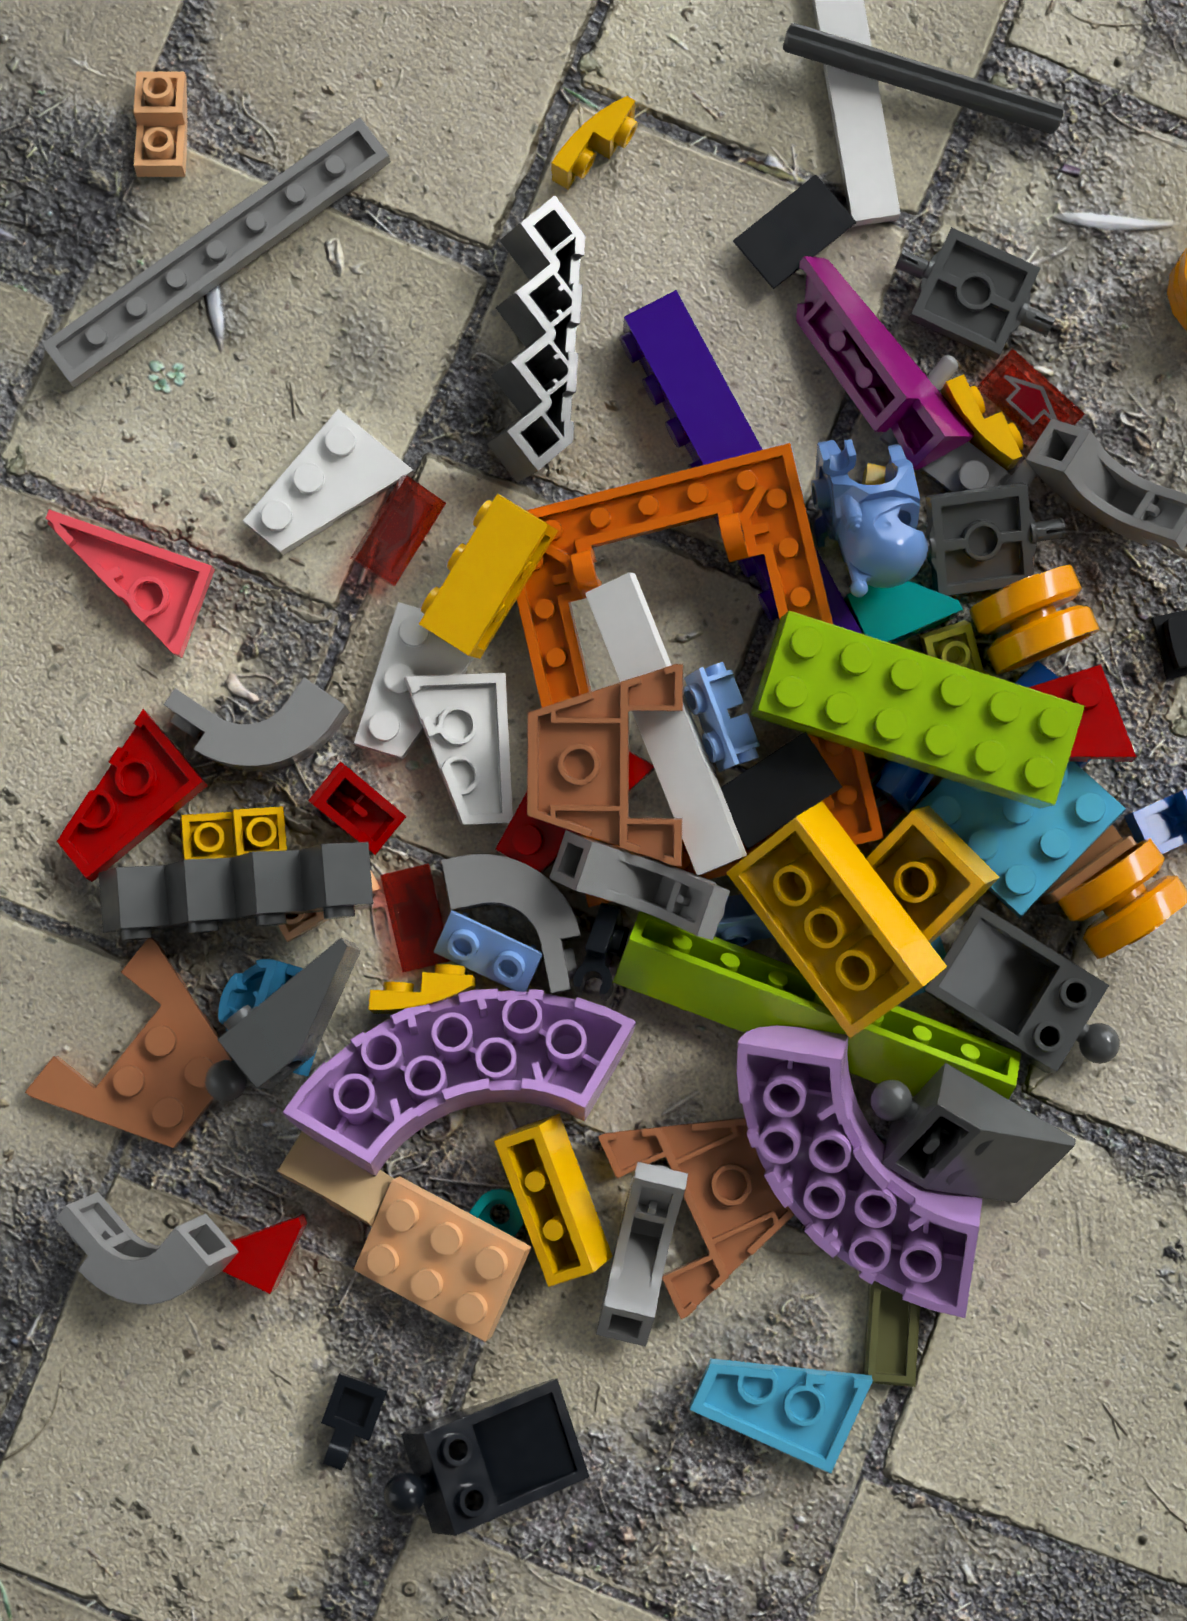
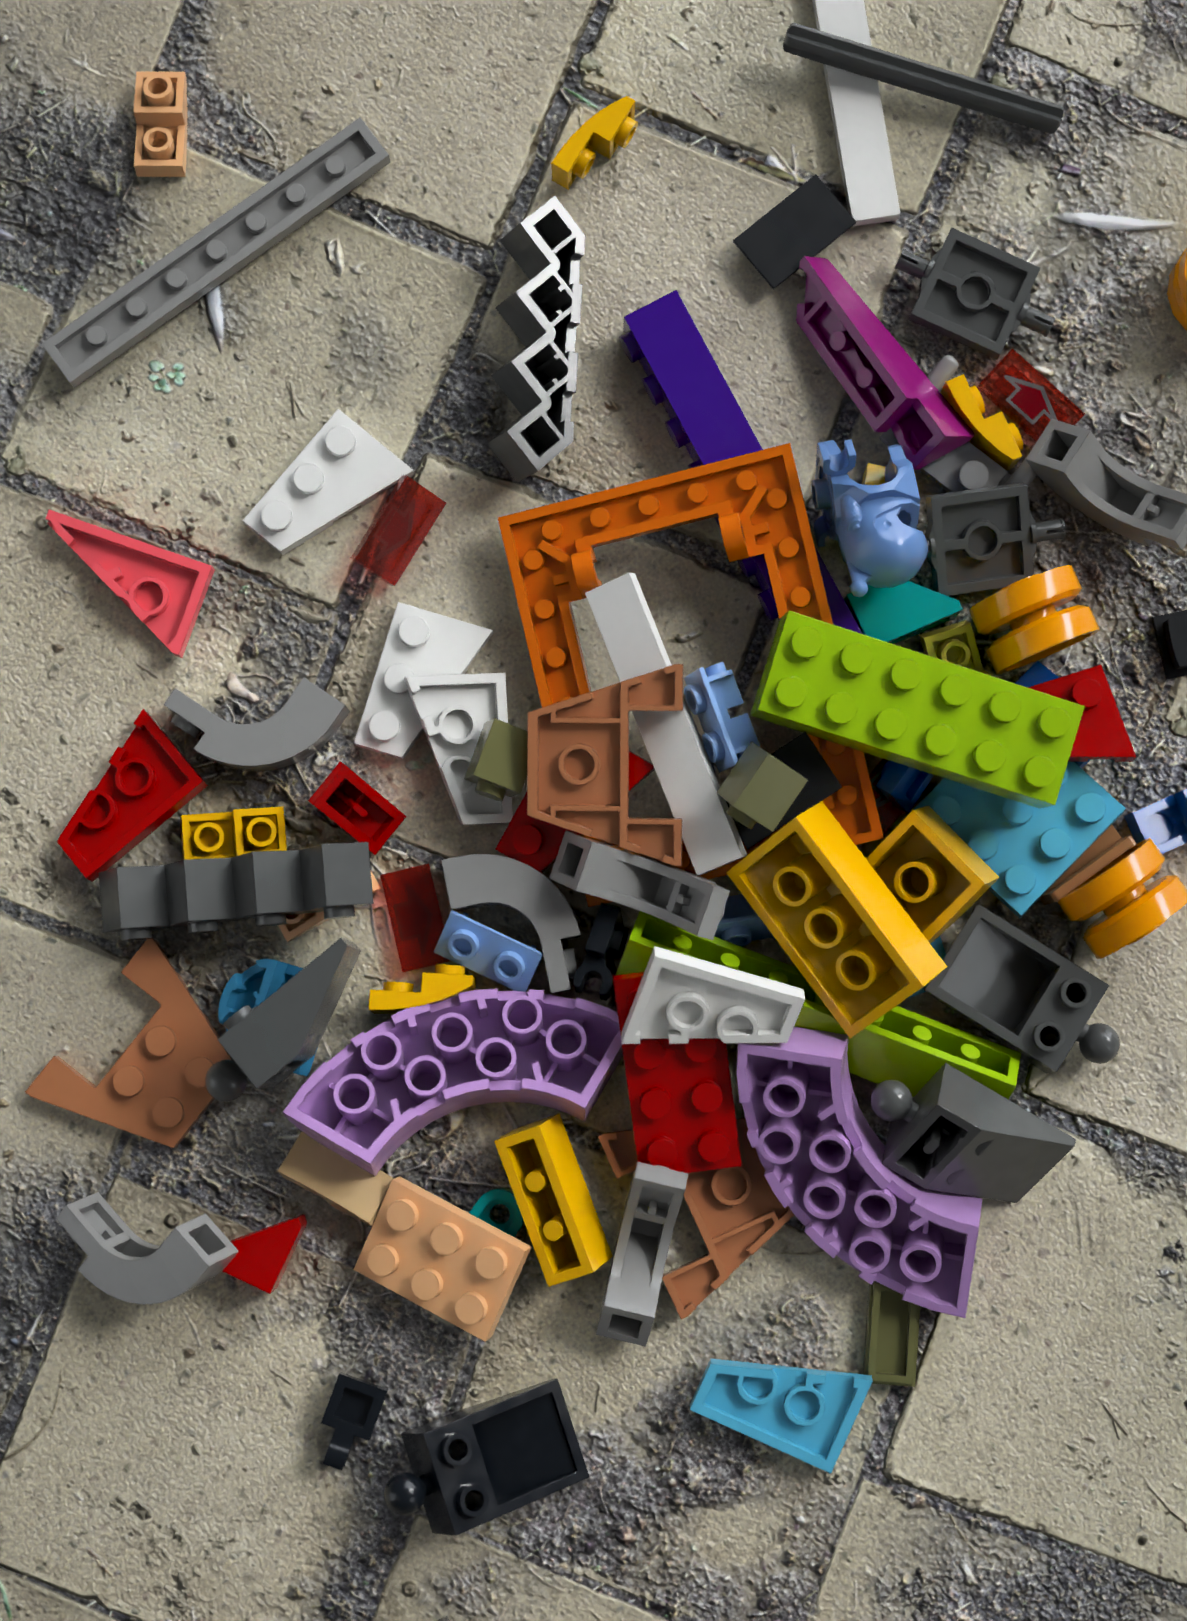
yellow brick [419,493,558,659] -> none
none -> olive brick [464,718,528,801]
none -> red plate [613,962,742,1173]
none -> white wing [621,946,805,1044]
none -> olive brick [716,741,808,832]

